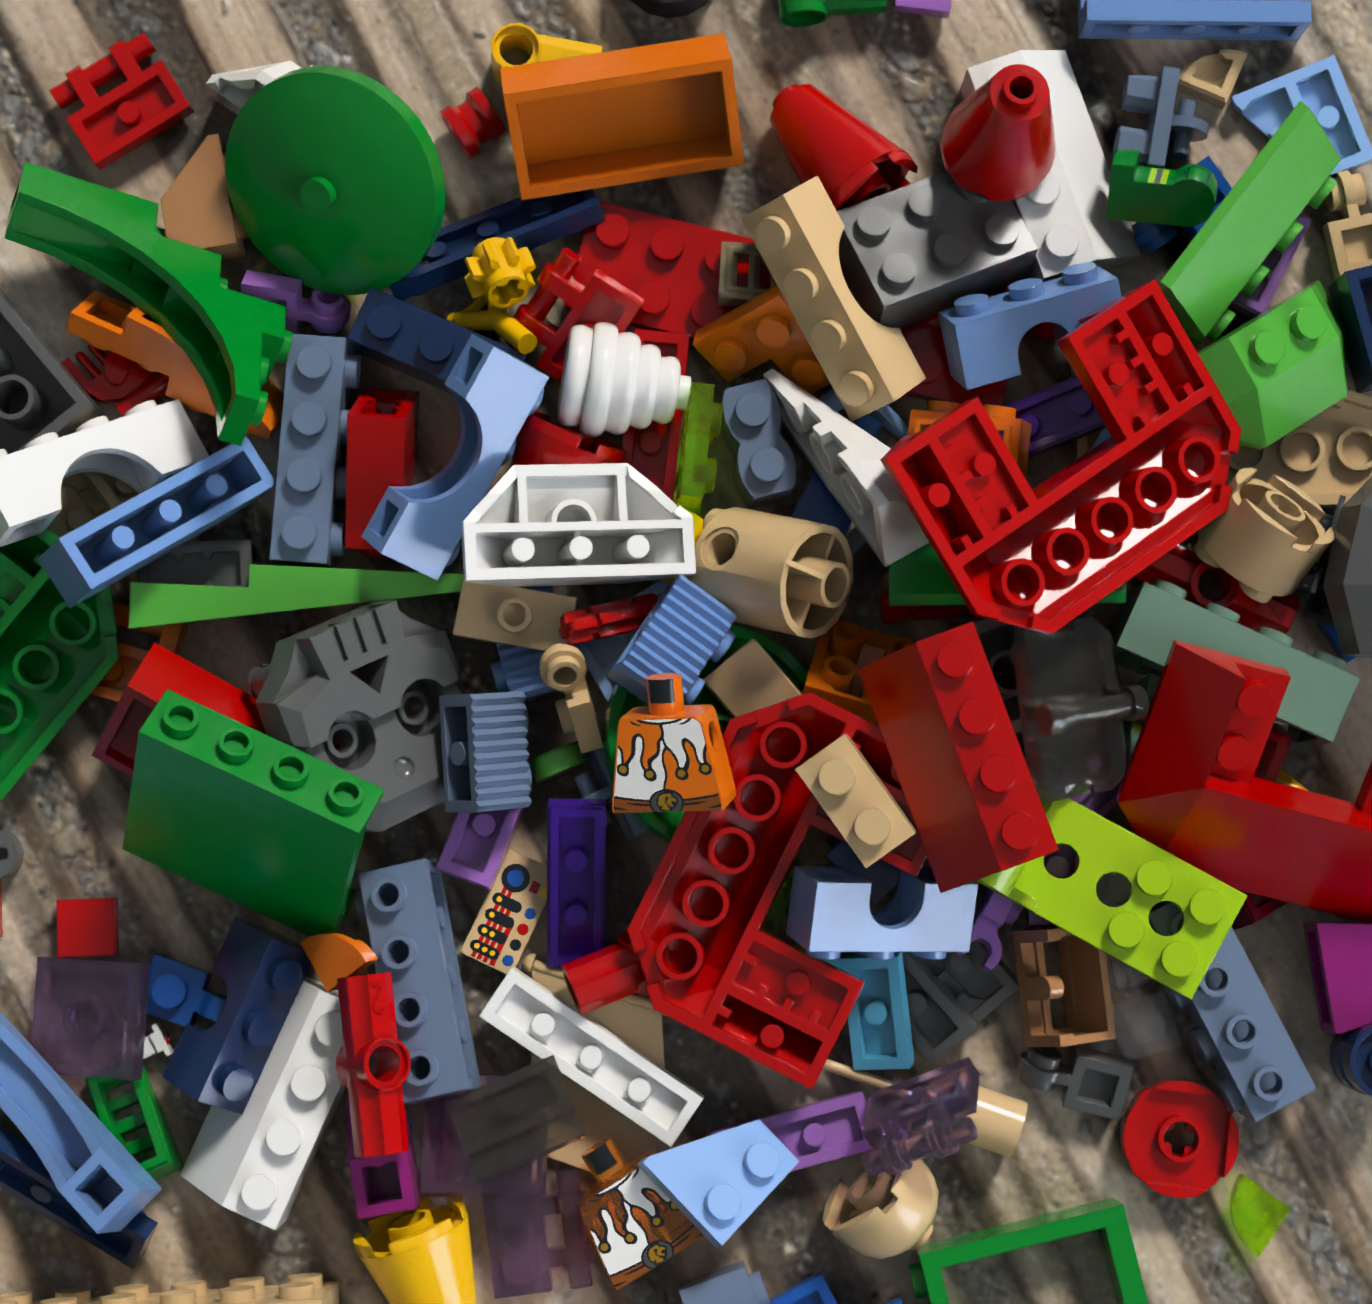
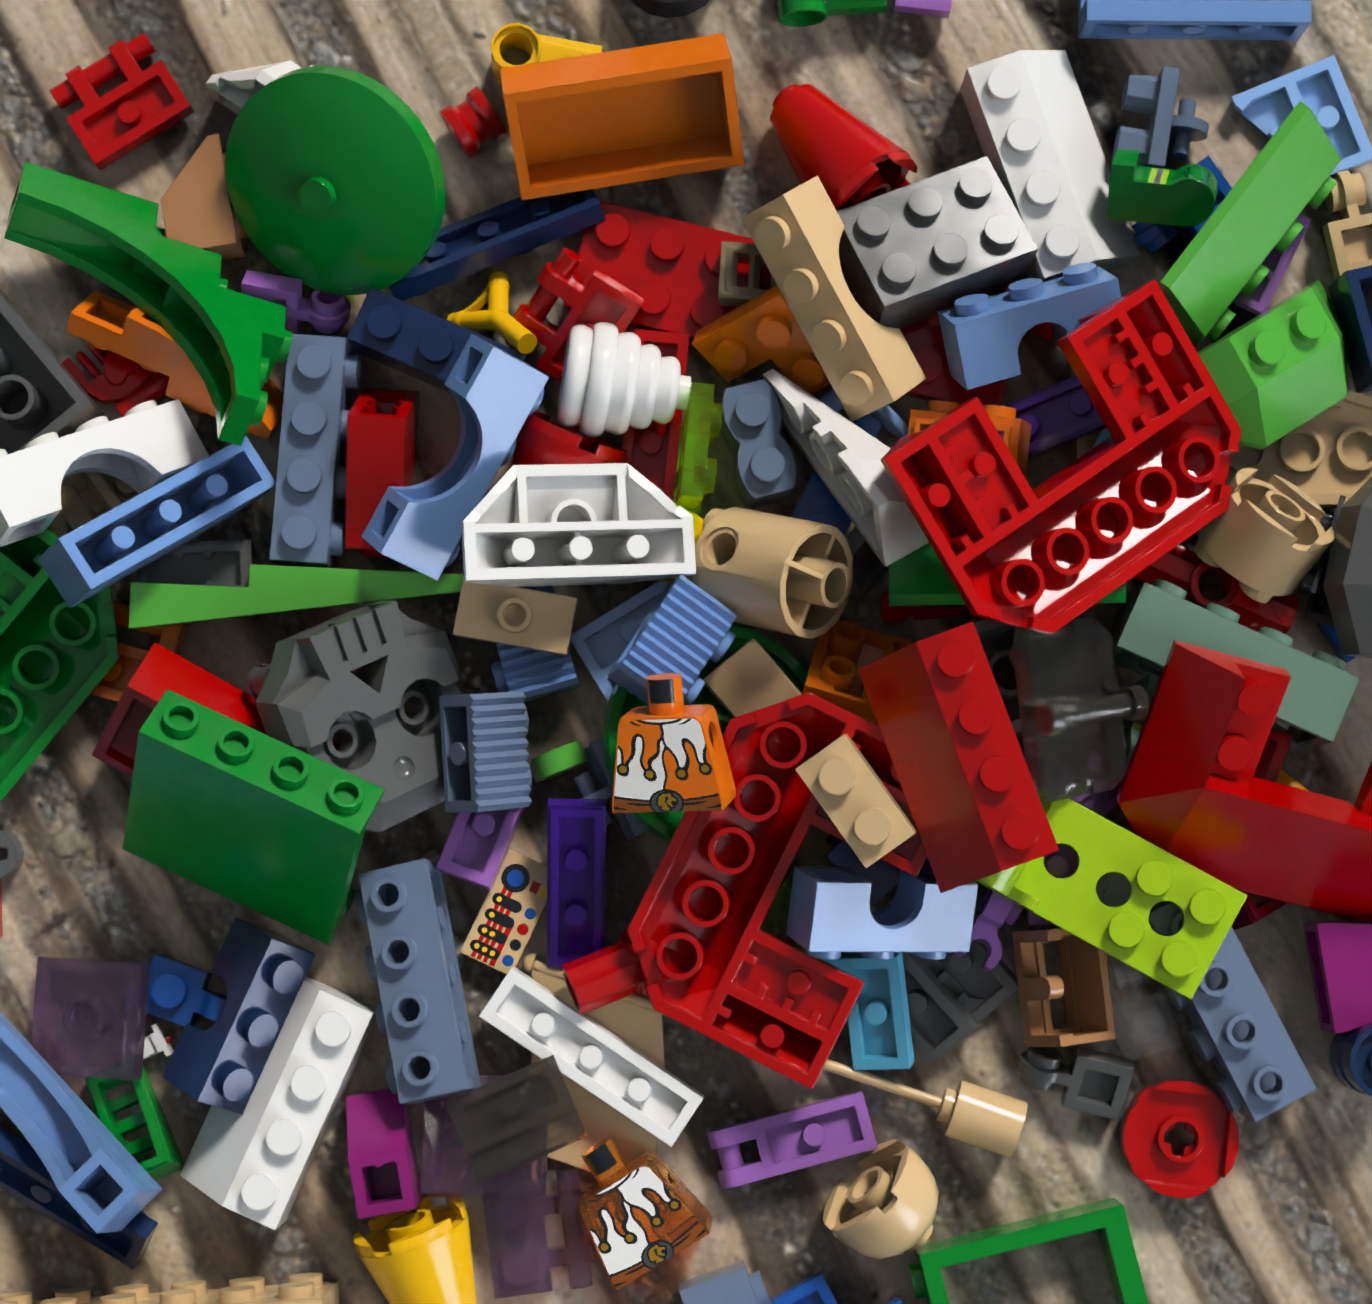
red tile [56,898,119,958] -> none
orange tile [300,932,378,992] -> none
red piece [335,972,411,1158] -> none
yellow gear [464,237,537,308] -> none
tan plate [539,643,604,754] -> none
red axle [559,593,658,646] -> none
light blue wing [637,1119,799,1247] -> none
clear purple plate [862,1057,980,1176] -> none
red cone [940,64,1056,202] -> none
tan tile [1177,49,1248,109] -> none
clear neon green tile [1230,1173,1291,1257] -> none

